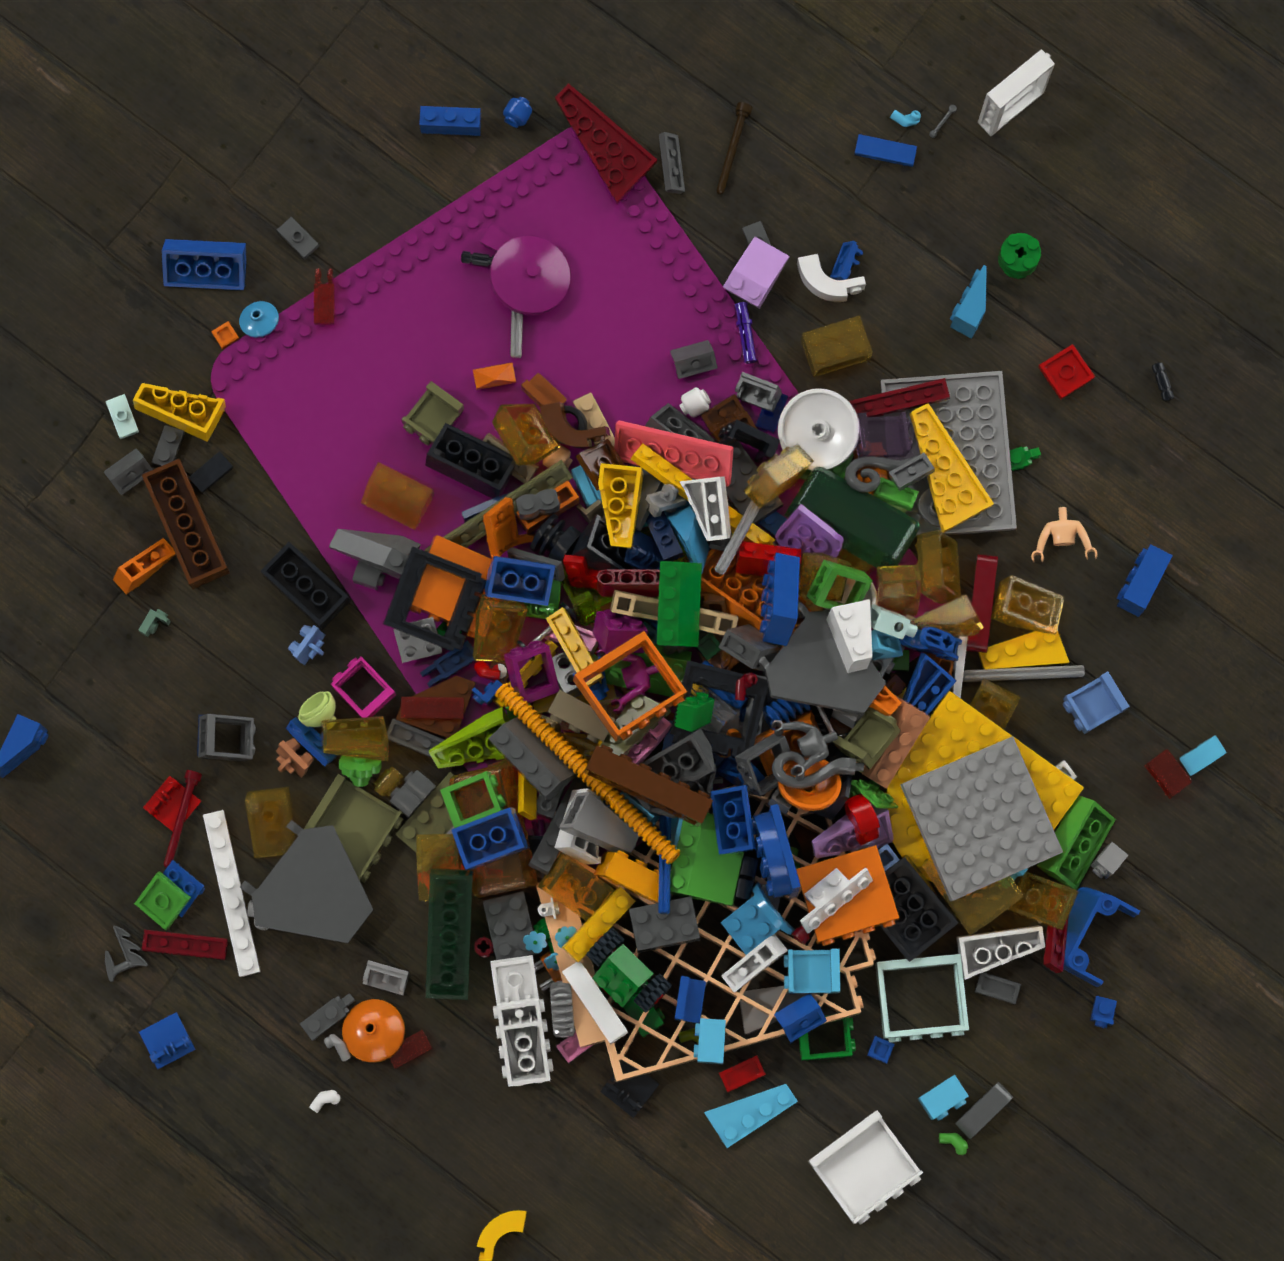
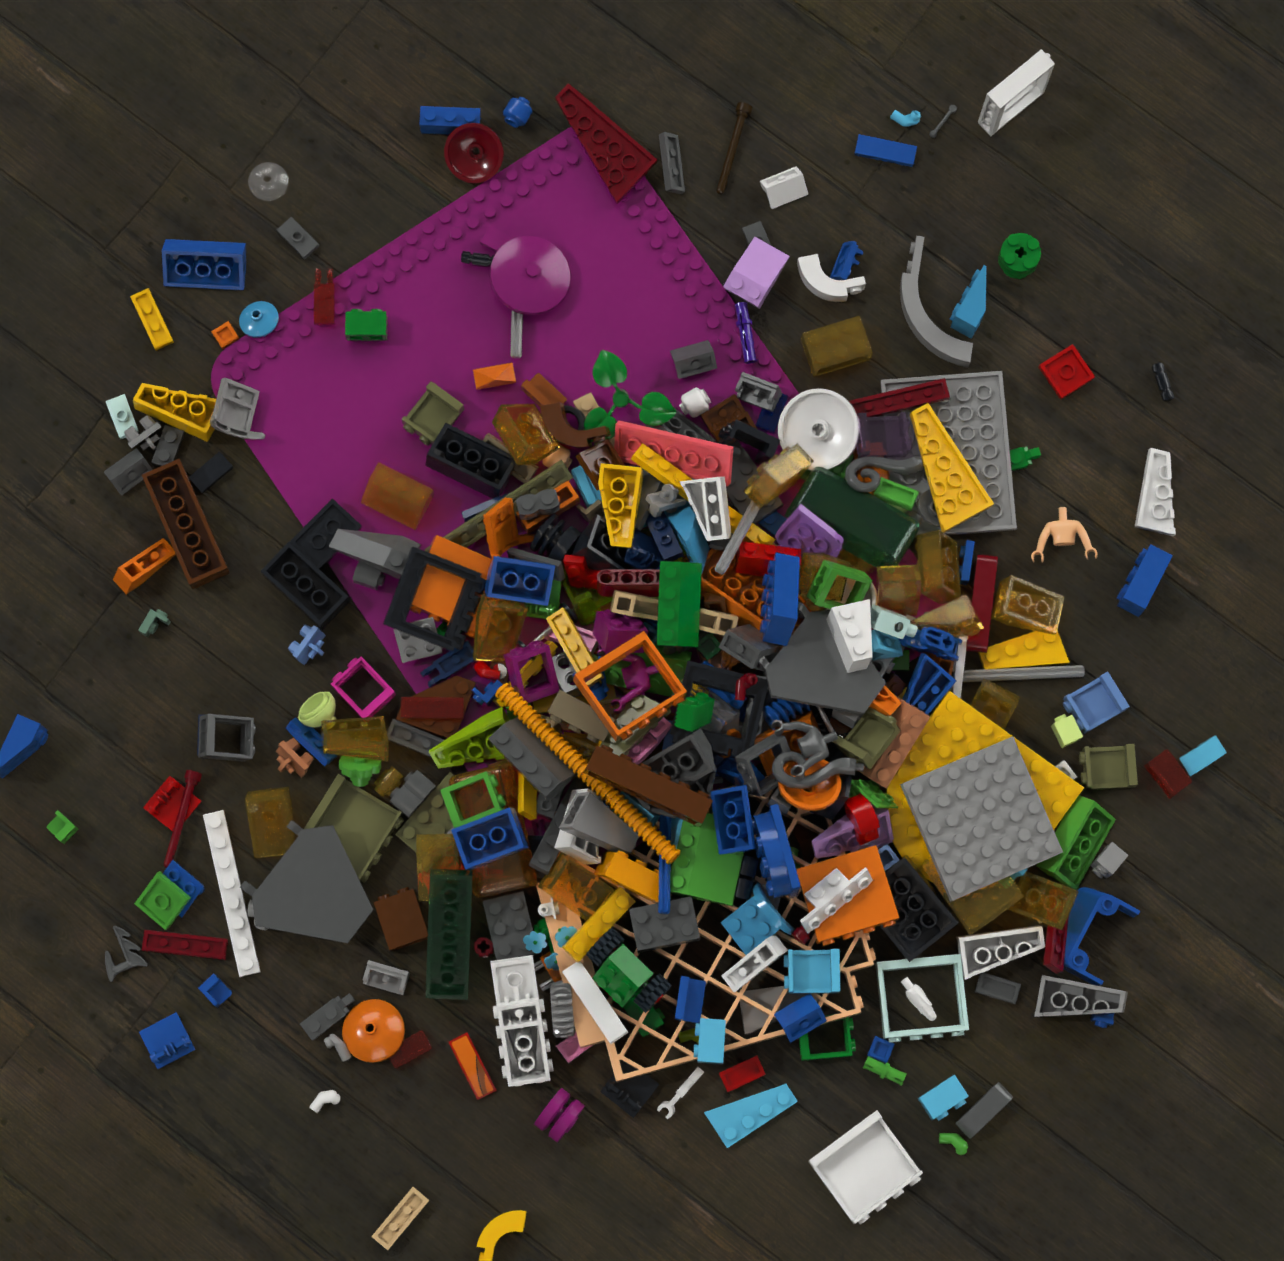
dark grey plate [889,453,935,491] -> none
none -> bright green panel [47,810,78,844]
none -> light grey hips [124,415,161,451]
none -> yellow tile [130,288,174,350]
none -> blue panel [198,973,232,1008]
none -> light grey piece [210,378,265,440]
none -> clear dish [248,162,288,201]
none -> black plate [290,498,362,570]
none -> green brick [345,309,388,341]
none -> tan plate [372,1187,430,1250]
none -> reddish brown panel [374,887,430,952]
none -> dark red dish [444,123,504,183]
none -> slope [449,1033,497,1100]
none -> magenta wheel [534,1088,585,1143]
none -> green plant [584,350,676,442]
none -> white piece [657,1067,704,1119]
none -> white panel [760,166,808,209]
none -> bright green pin [863,1056,907,1086]
none -> light grey arch [900,236,973,368]
none -> white piece [901,977,937,1021]
none -> blue plate [956,540,975,585]
none -> light grey wedge [1034,975,1128,1017]
none -> yellowish green brick [1051,714,1083,748]
none -> olive panel [1079,744,1138,790]
none -> white wing [1135,448,1176,536]

